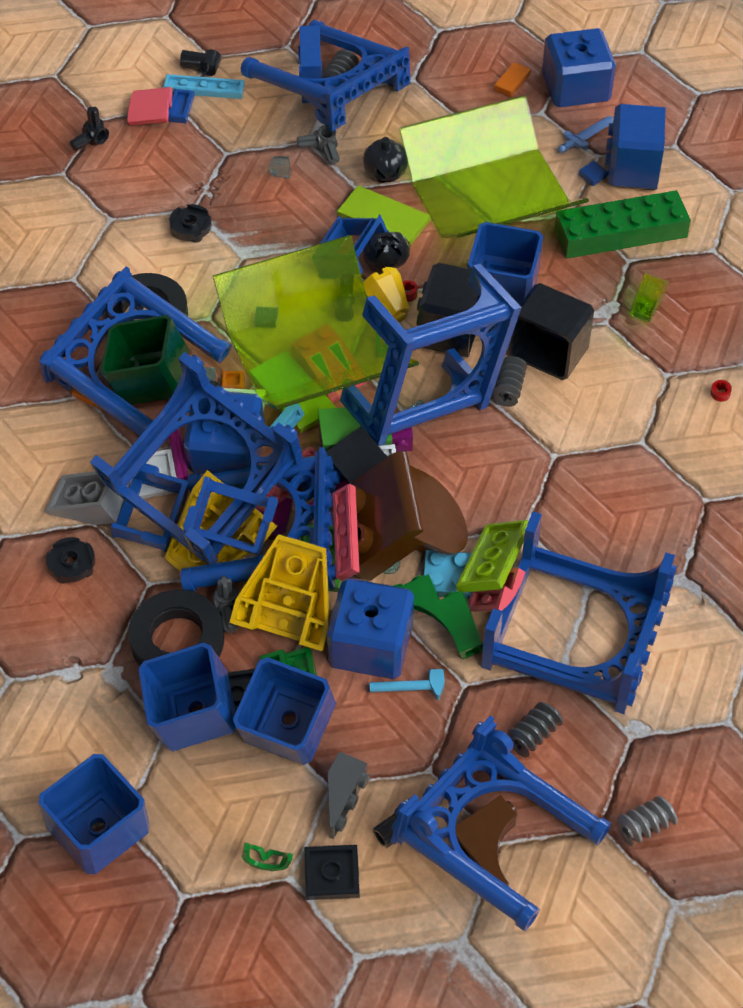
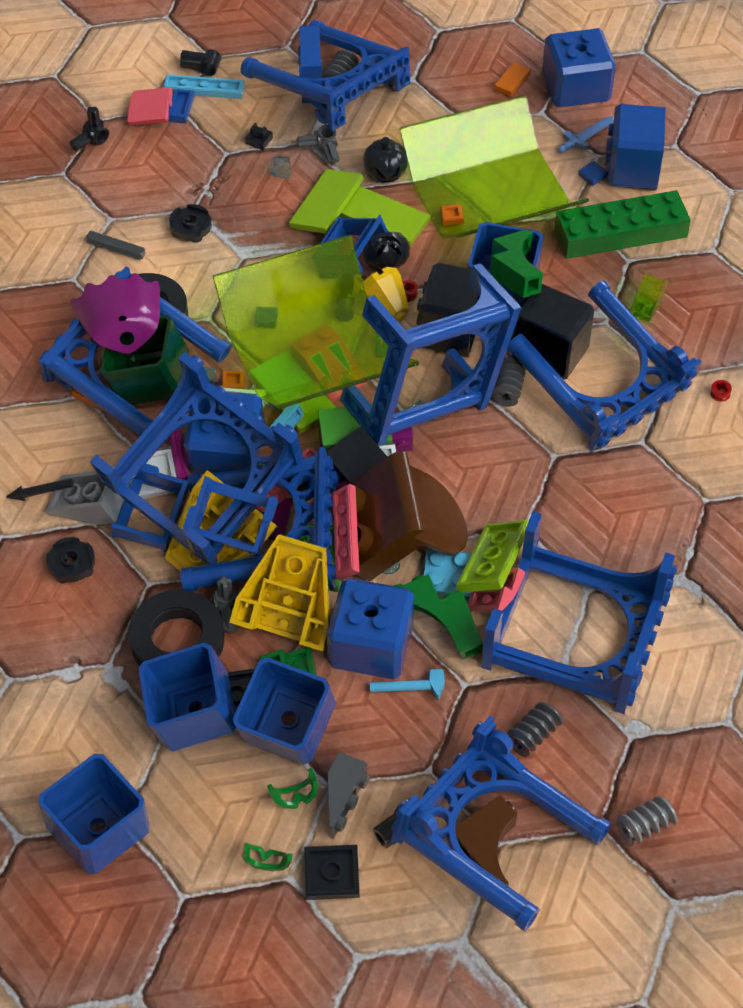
none -> black piece [6,478,74,501]
none -> magenta piece [70,273,160,354]
none -> dark grey axle [86,231,146,260]
none -> black tile [245,123,273,150]
none -> green helmet [267,768,318,809]
none -> lime tile [289,169,364,234]
none -> orange tile [440,204,464,226]
none -> green arch [490,229,543,298]
none -> blue arch [507,280,702,452]

